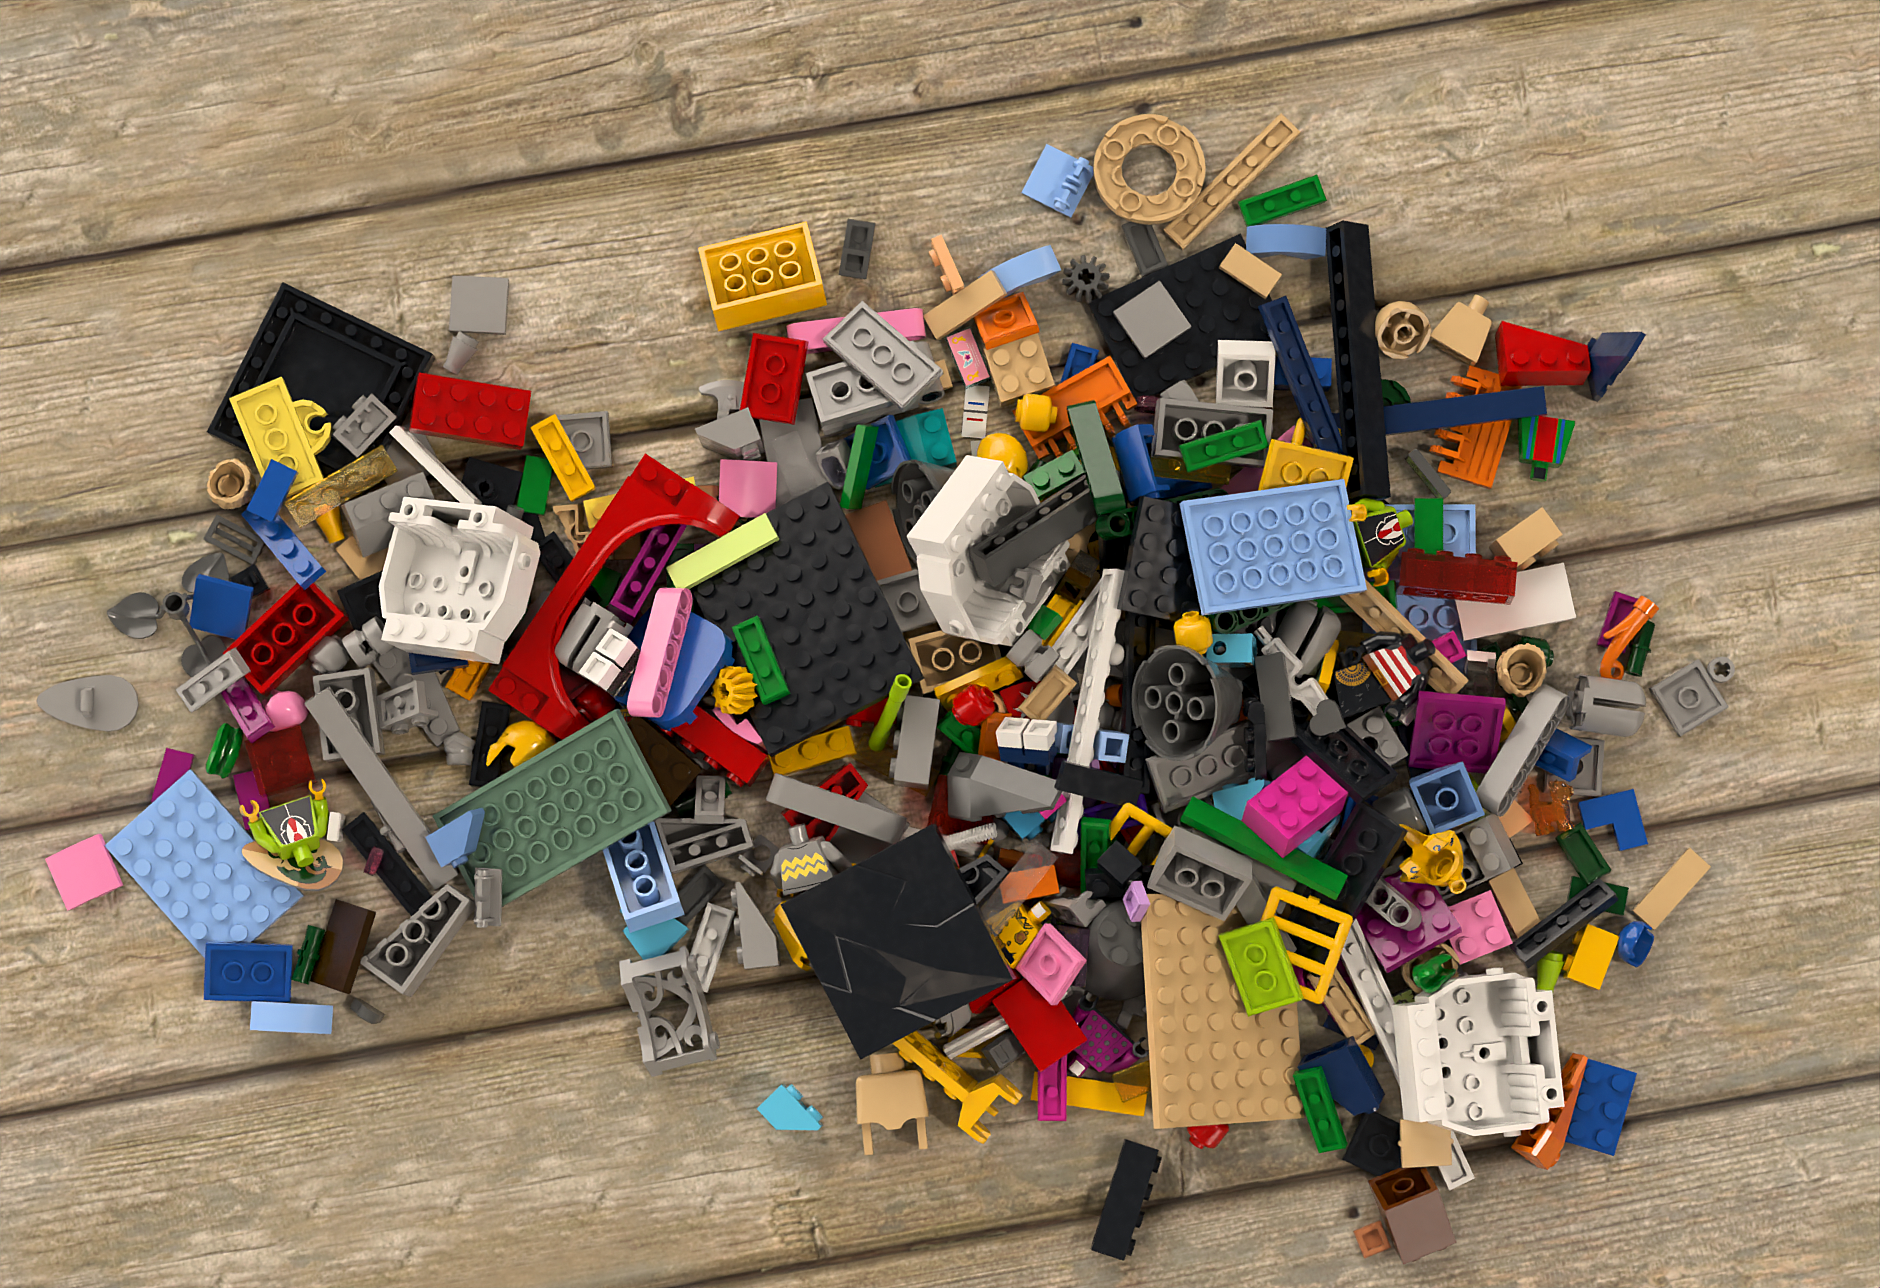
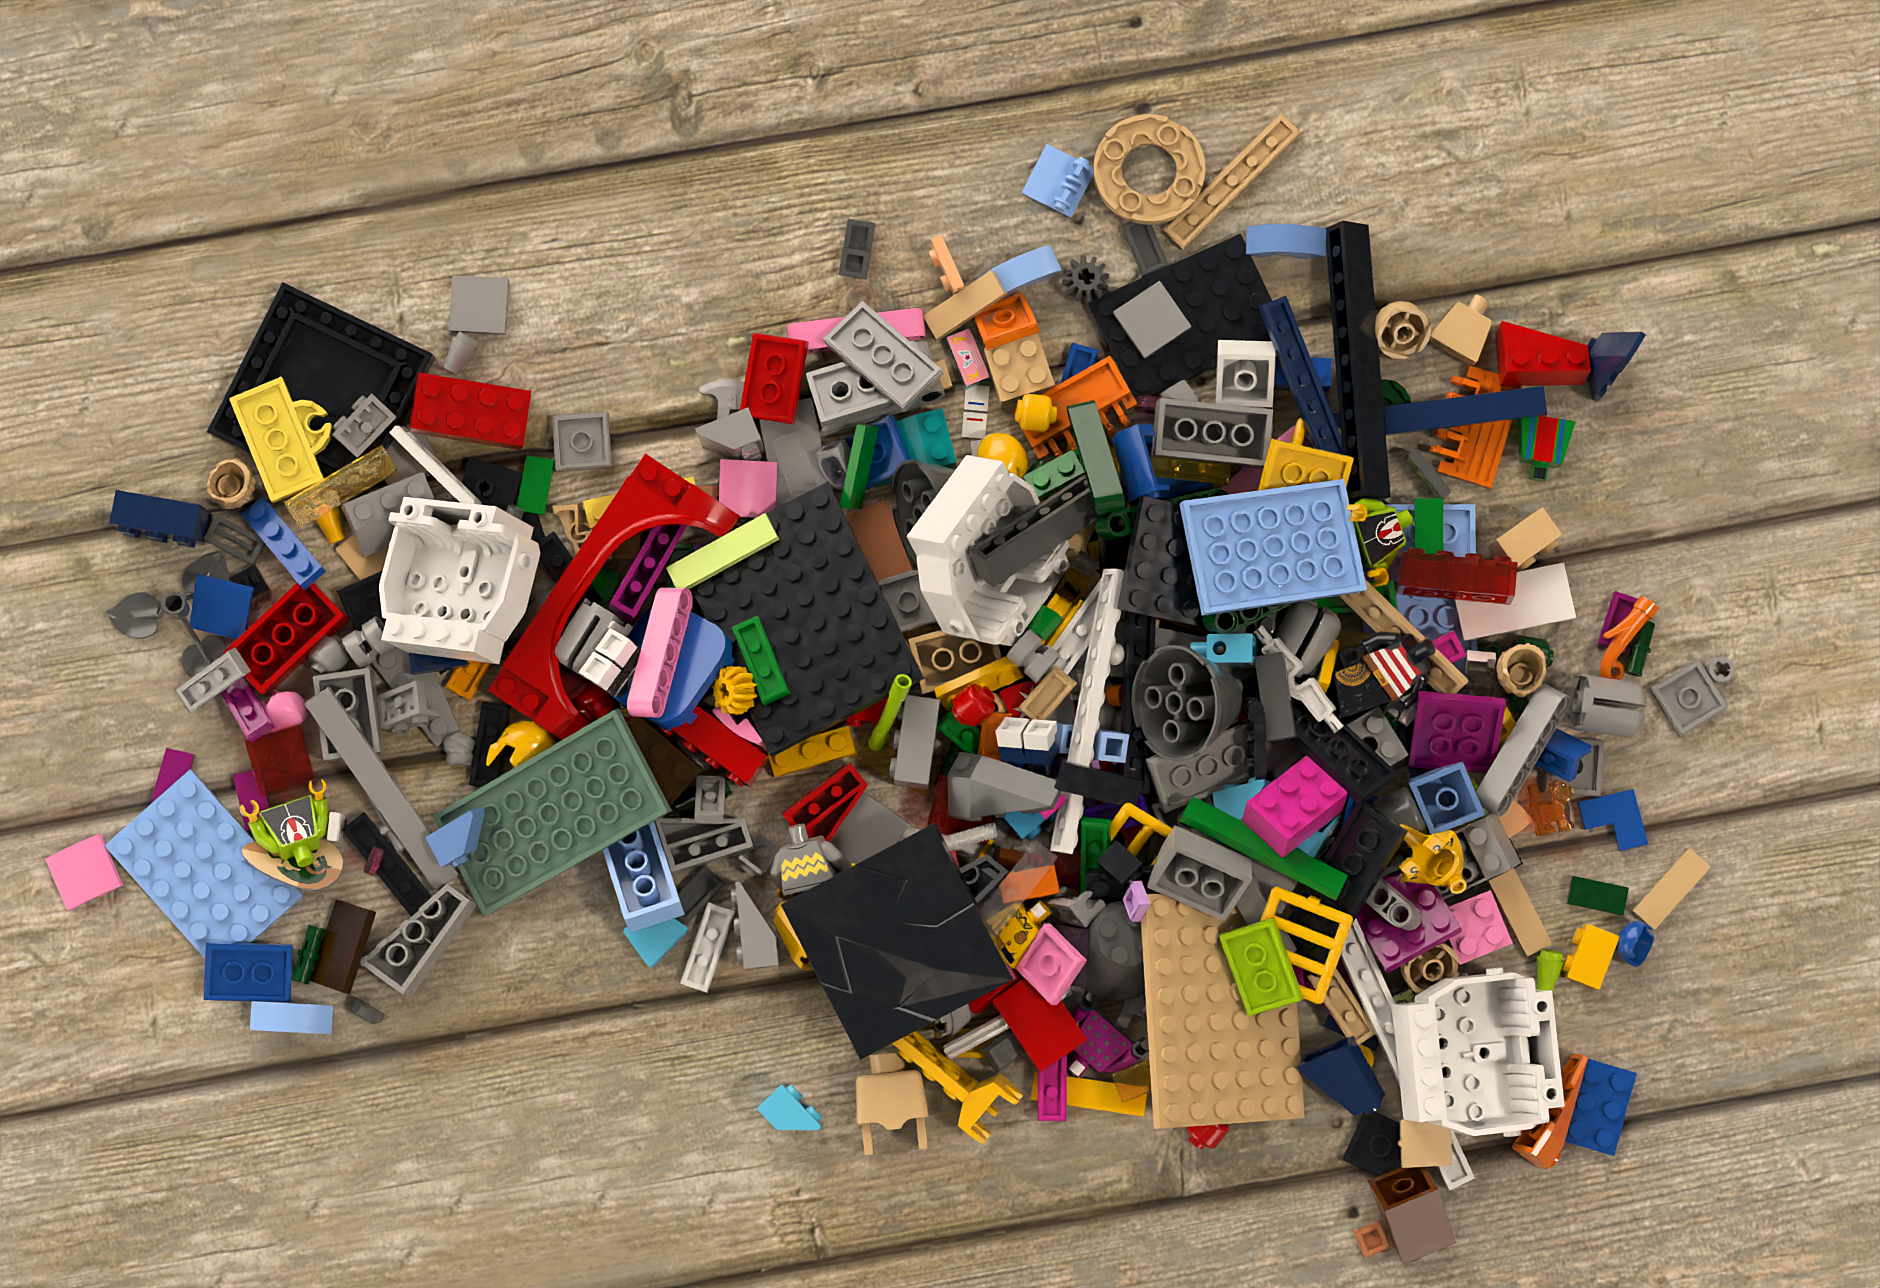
light grey shield [37,675,139,732] -> none
green piece [205,723,244,779] -> none
blue tile [246,459,299,523] -> none
light grey hinge [474,867,502,928] -> none
yellow plate [530,414,596,502] -> none
light grey fence [619,946,720,1077] -> none
yellow slope [698,222,827,331] -> none
light grey beam [766,773,907,844] -> none
light grey tile [1008,567,1044,604] -> none
black brick [1090,1139,1162,1261] -> none
yellow head [1174,611,1213,655] -> none
green tile [1178,420,1269,473] -> none
tan tile [1219,243,1282,299] -> none
green tile [1238,175,1327,228] -> none
green tile [1293,1066,1348,1153] -> none
dark grey tile [1310,699,1346,736] -> none
green piece [1413,953,1456,993] -> none
black plate [1509,878,1618,968] -> none
dark green tile [1555,823,1612,886] -> none
none -> dark blue brick [109,490,211,548]

